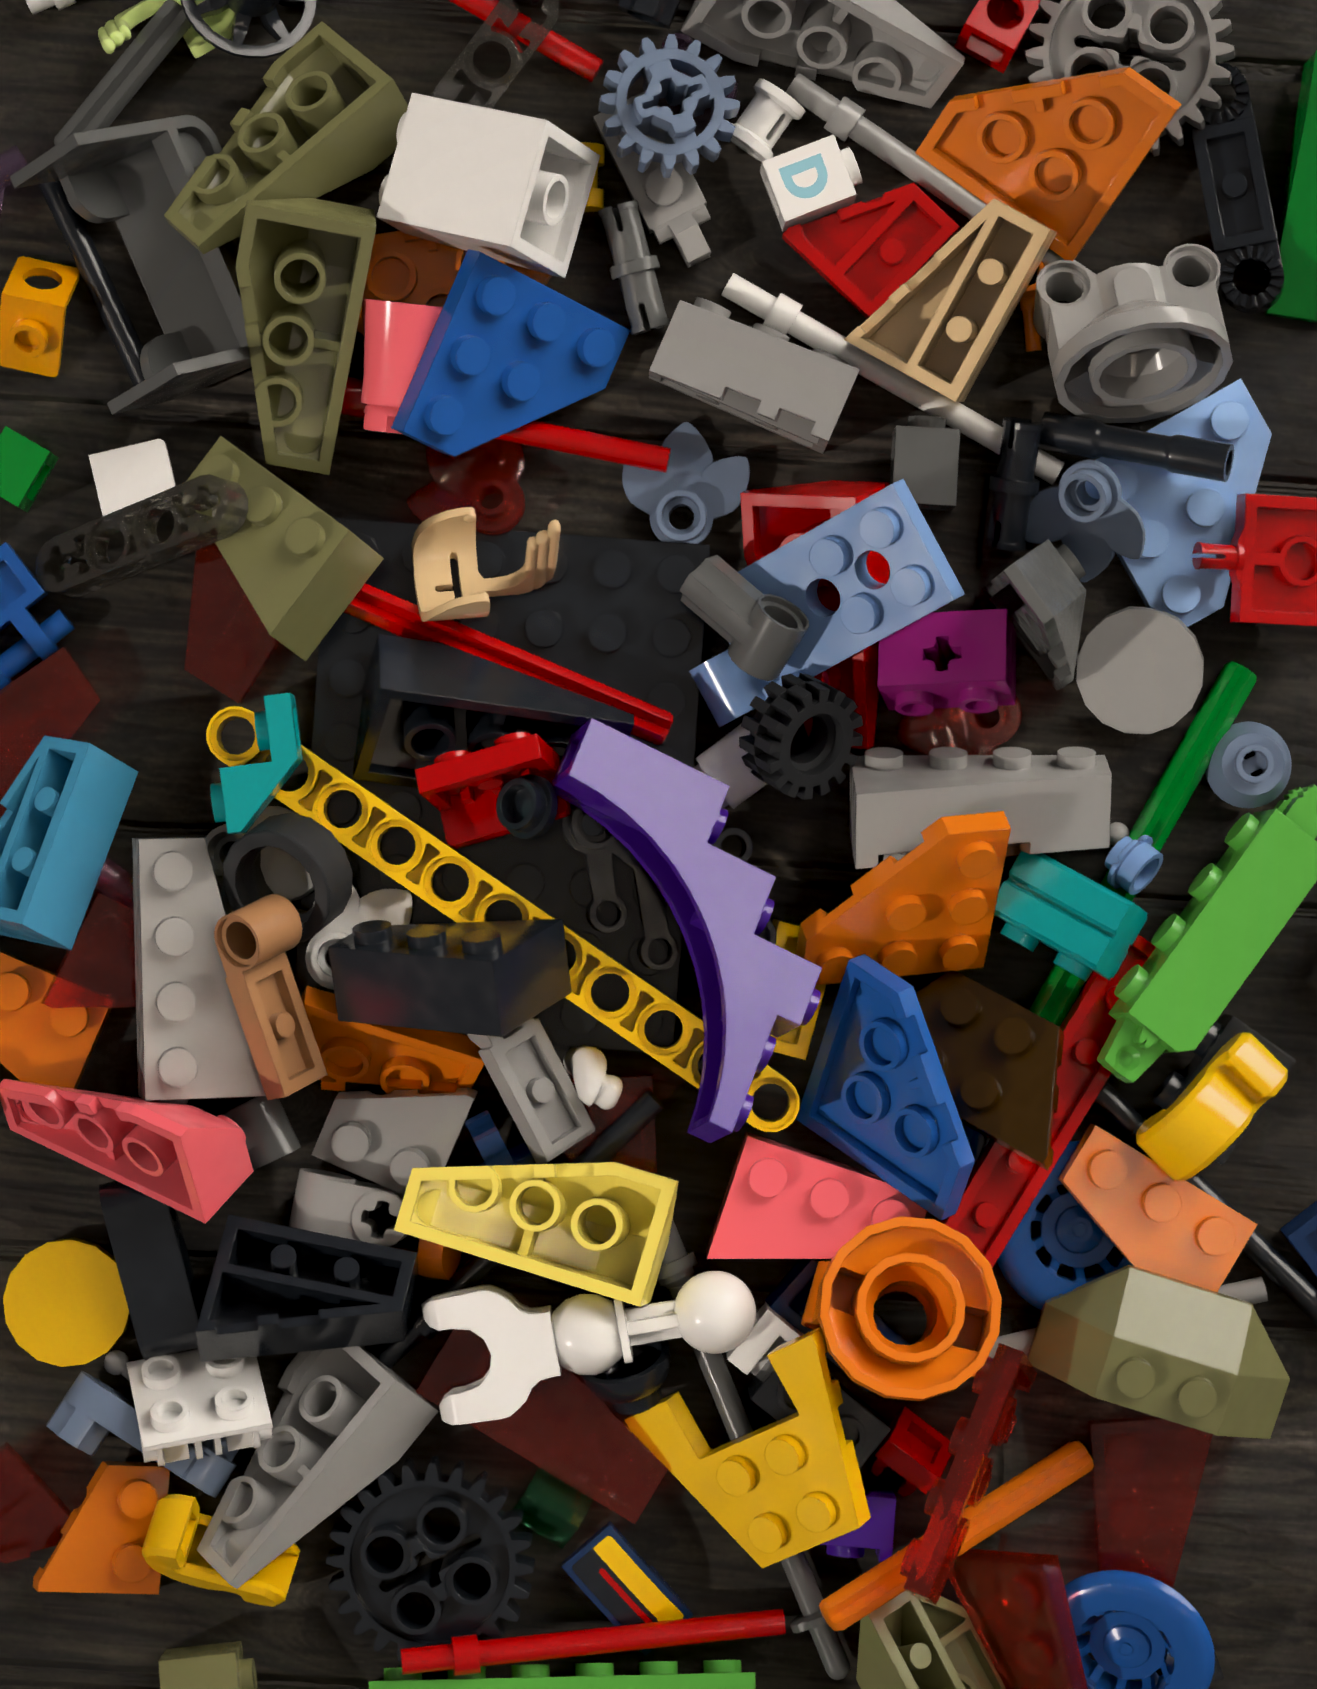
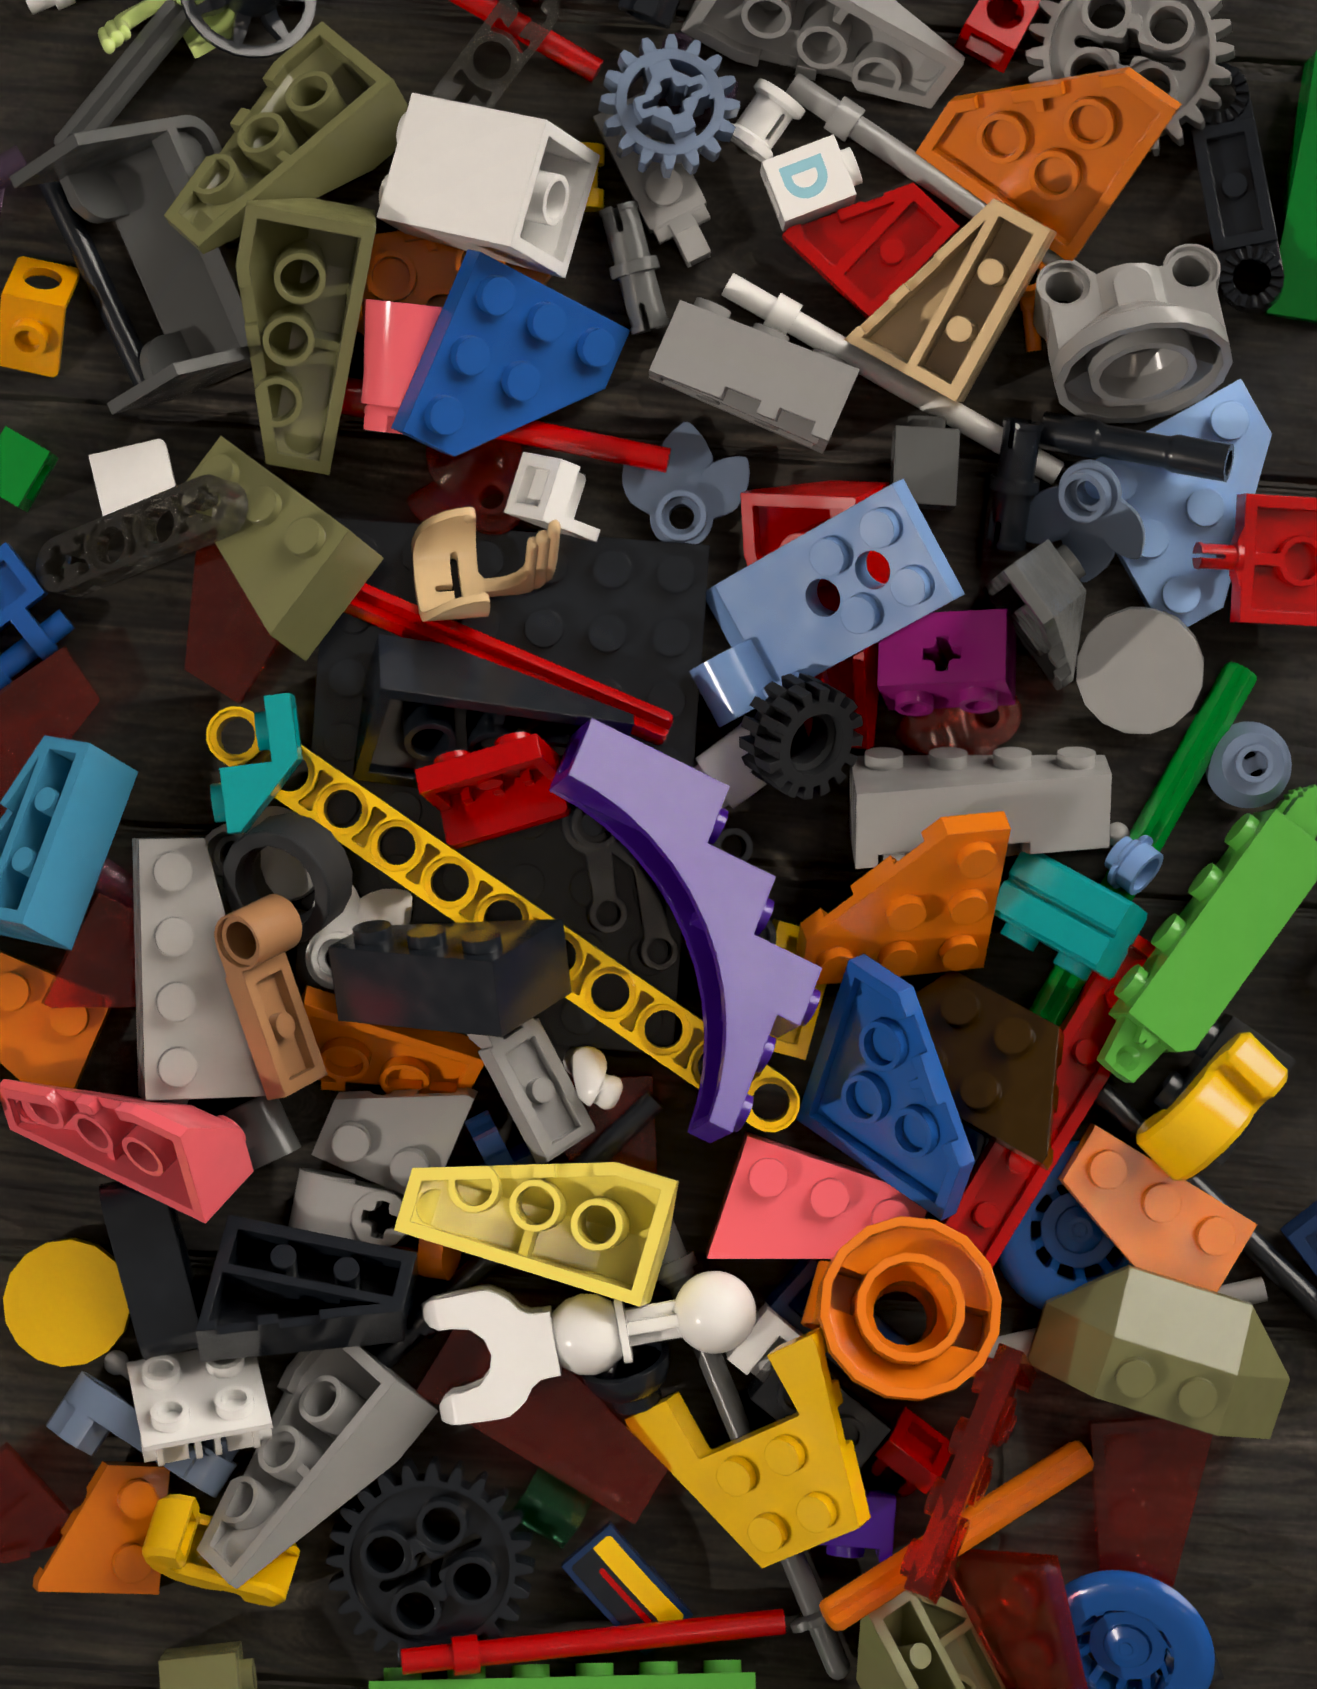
black plate [496,774,558,840] -> none
dark grey piece [679,555,809,681] -> none
none -> white panel [504,452,600,542]

